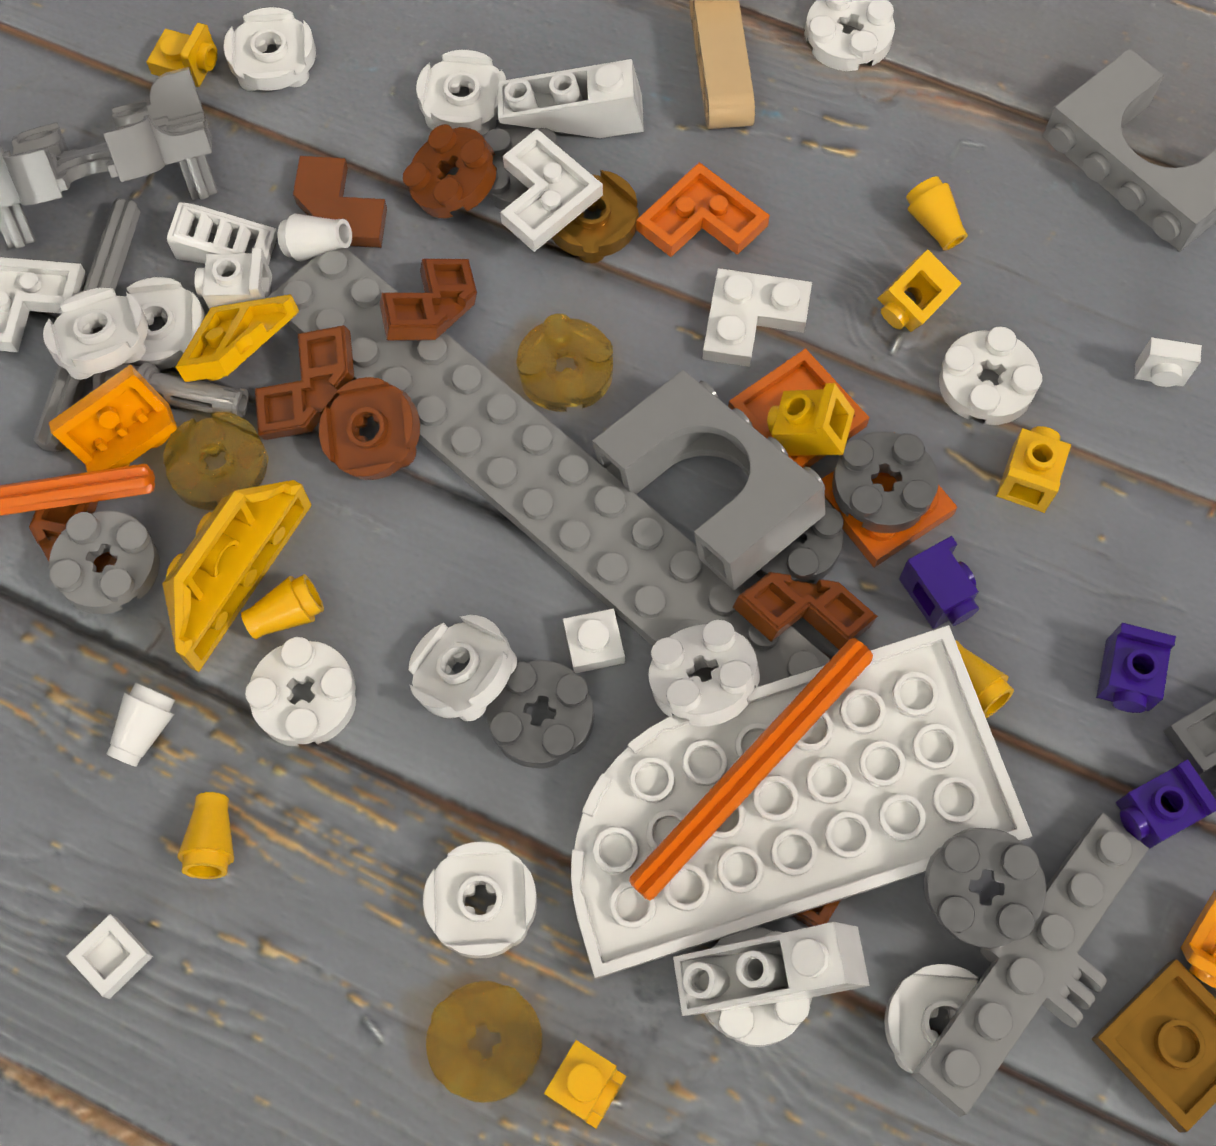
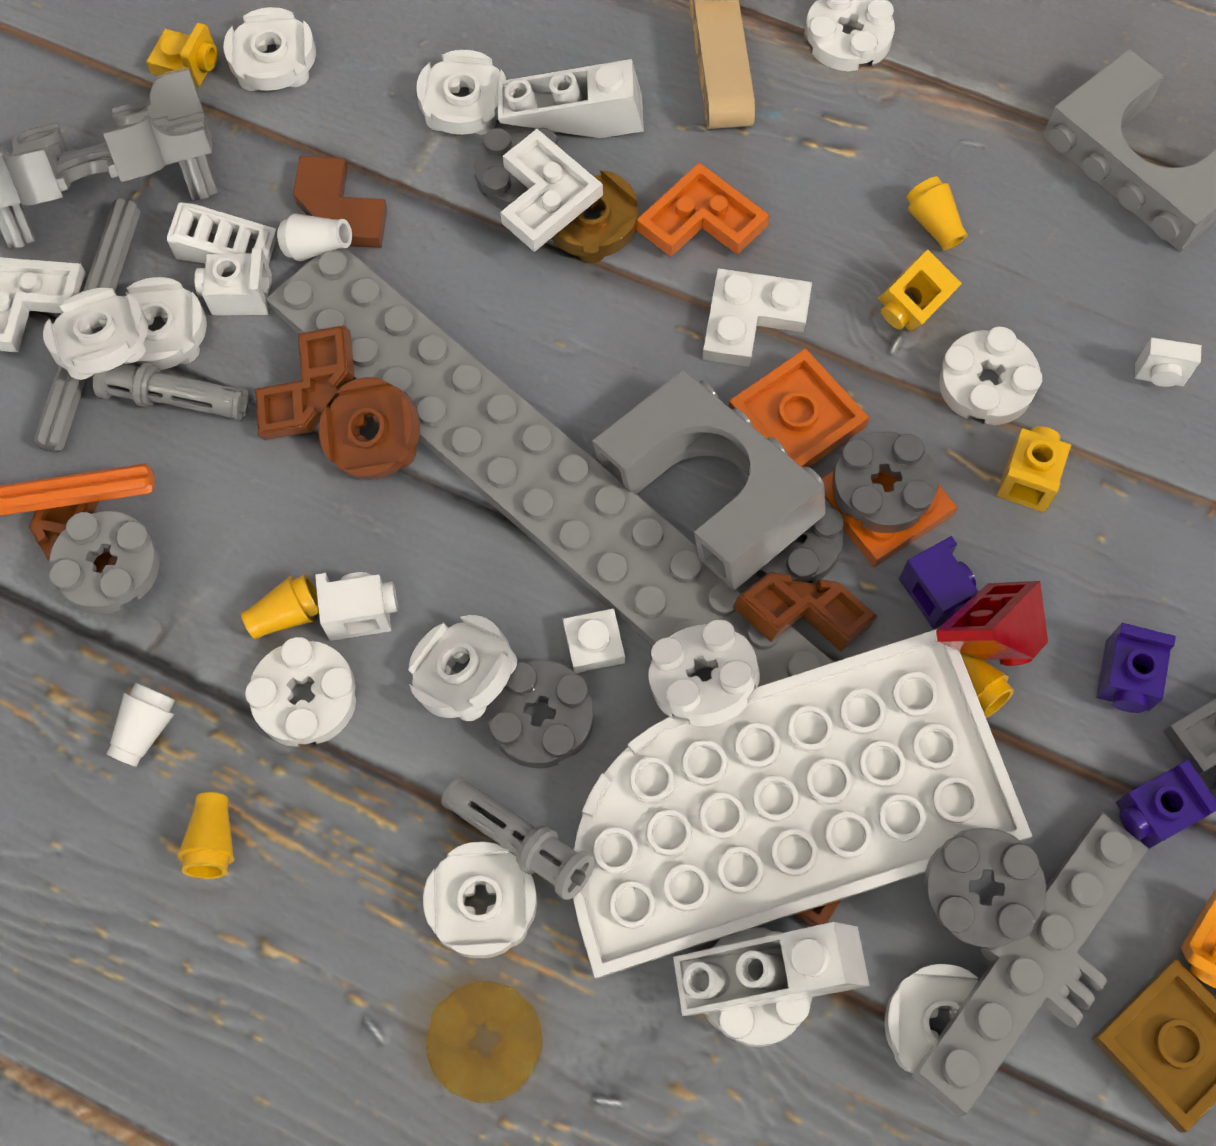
light orange bracket [48,364,177,472] -> none
white plate [66,914,153,999] -> none
yellow wedge [162,480,312,673] -> none
clear yellow plate [163,412,269,510] -> none
yellow wing [176,294,299,382] -> none
dark orange tile [380,259,477,340] -> none
dark orange plate [403,124,497,219] -> none
clear yellow plate [516,313,613,412] -> none
yellow brick [544,1040,627,1129] -> none
orange axle [629,638,873,900] -> none
yellow brick [767,383,855,456] -> none
none -> white brick [315,572,398,641]
none -> light grey pin [442,777,595,900]
none -> red slope [936,581,1048,666]

